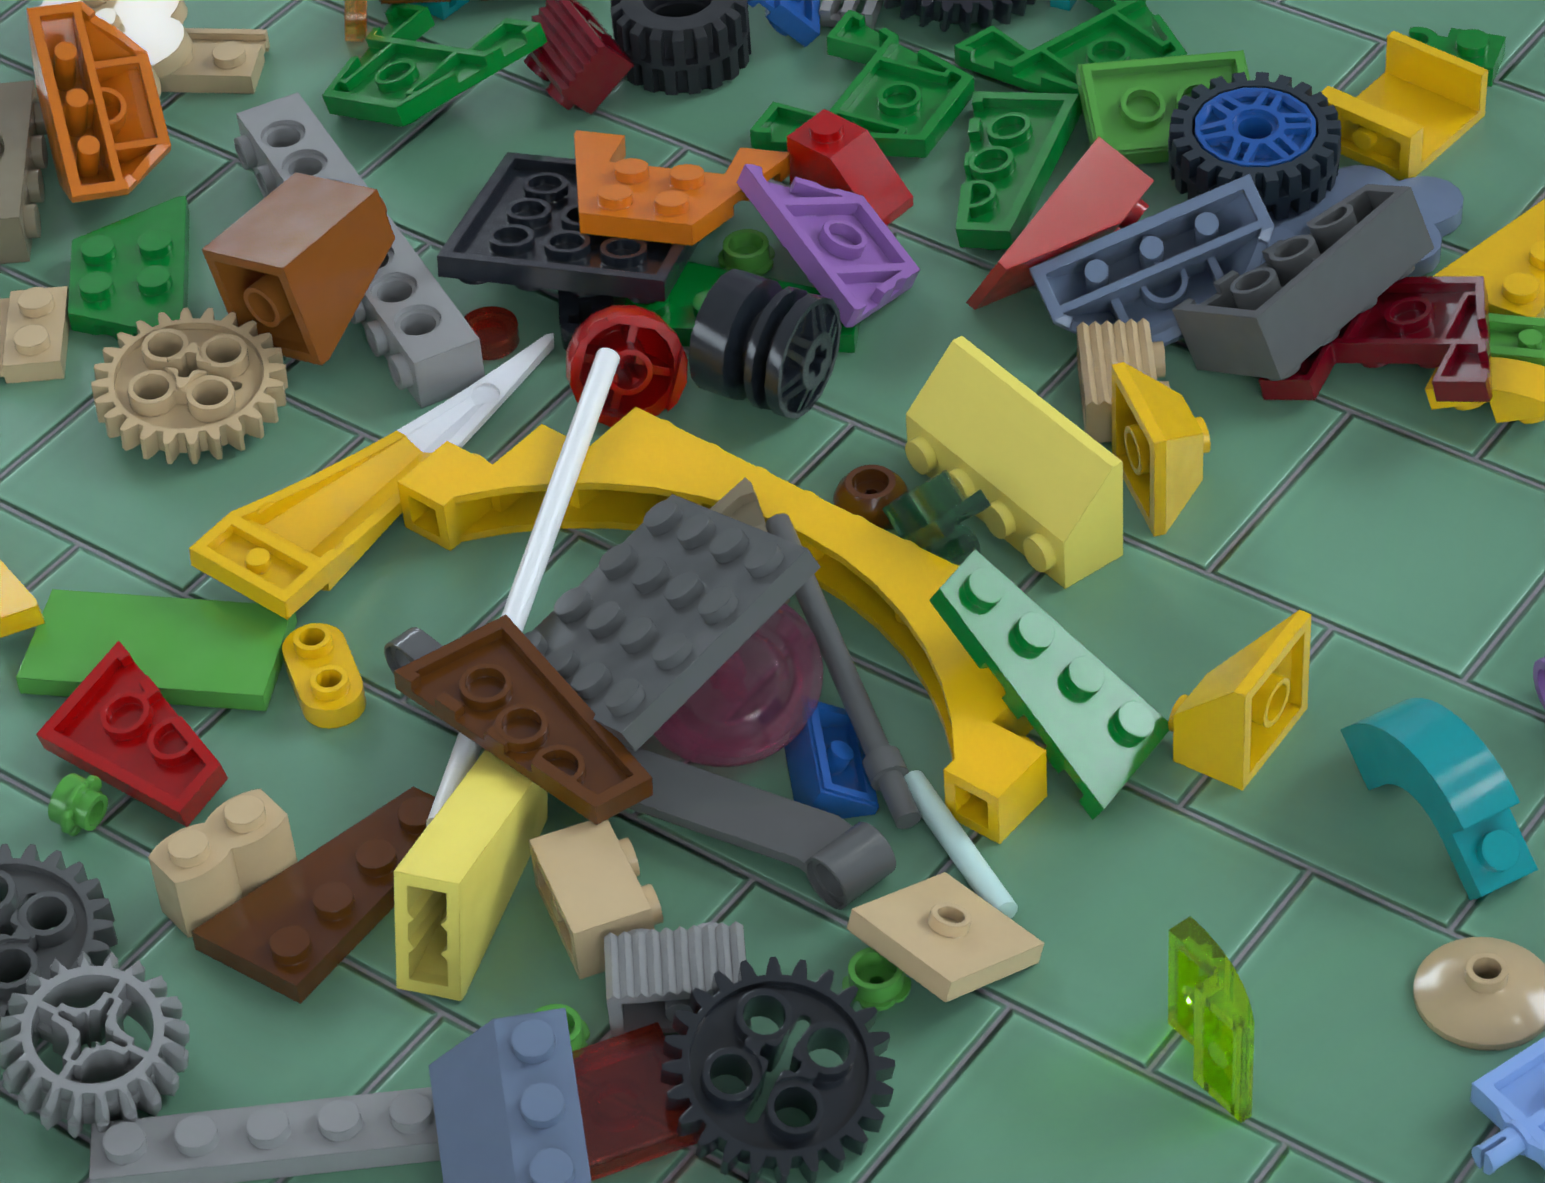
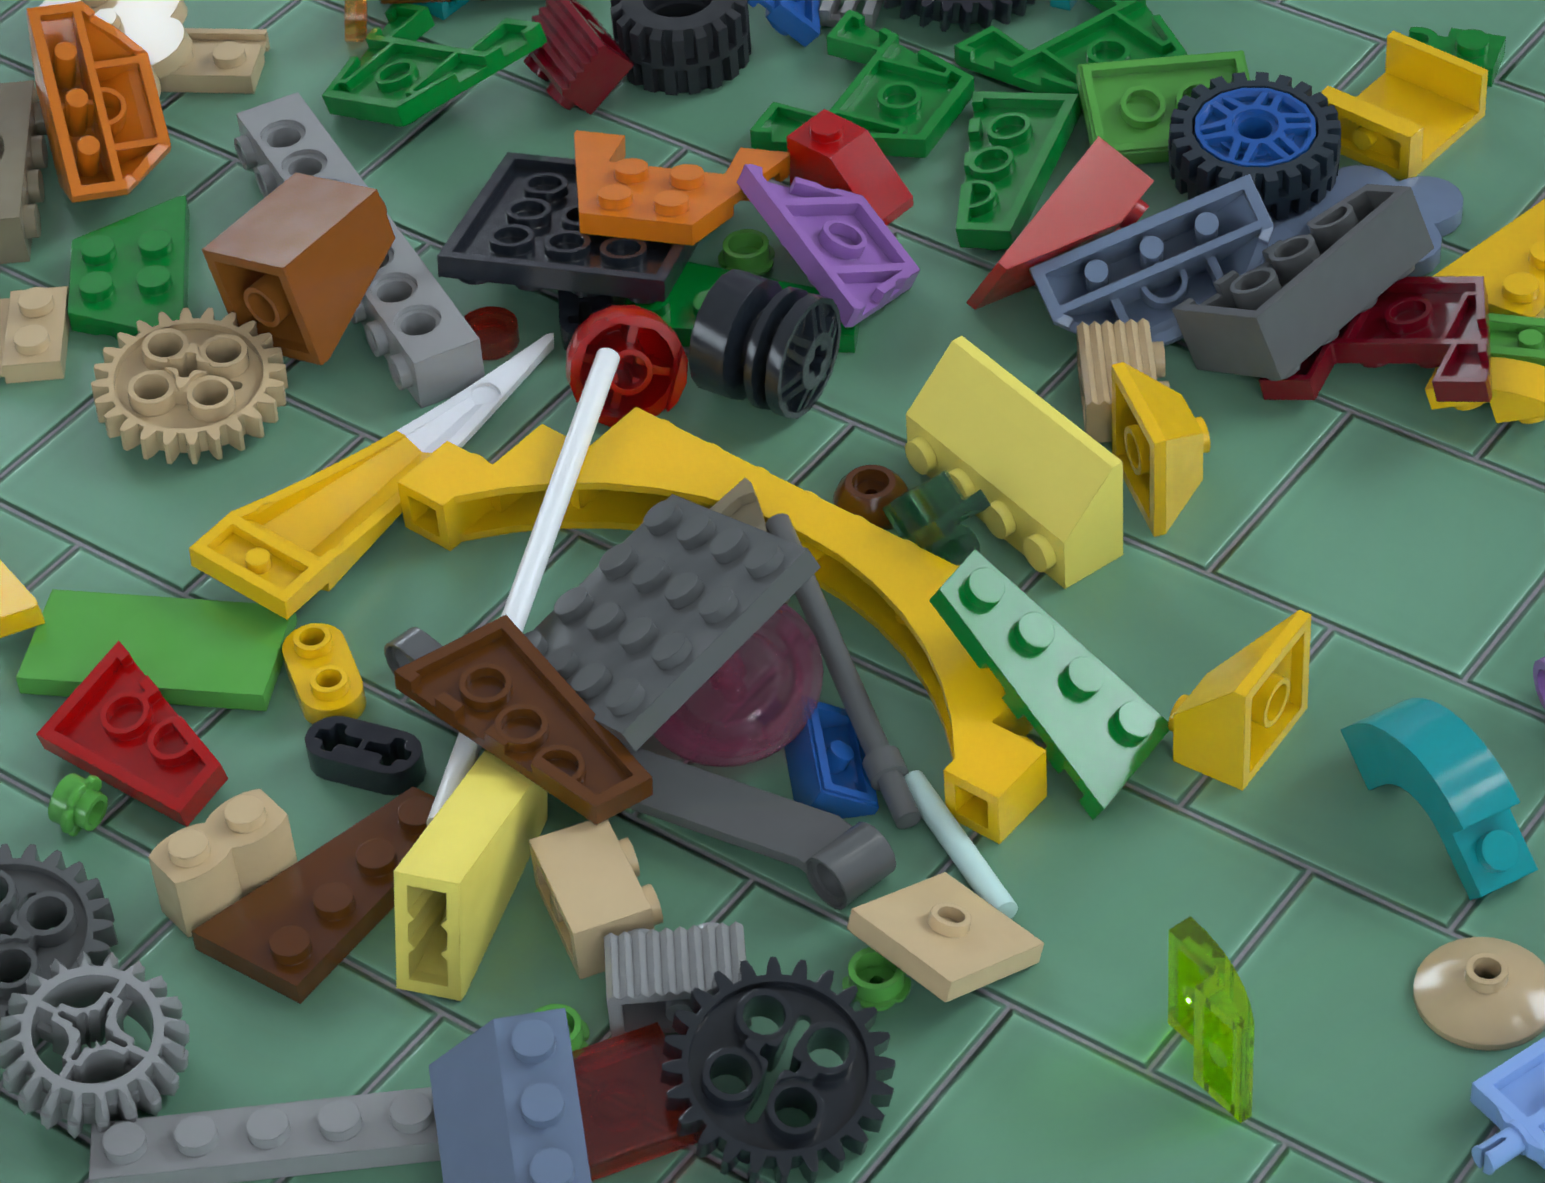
none -> black beam [305,716,426,796]

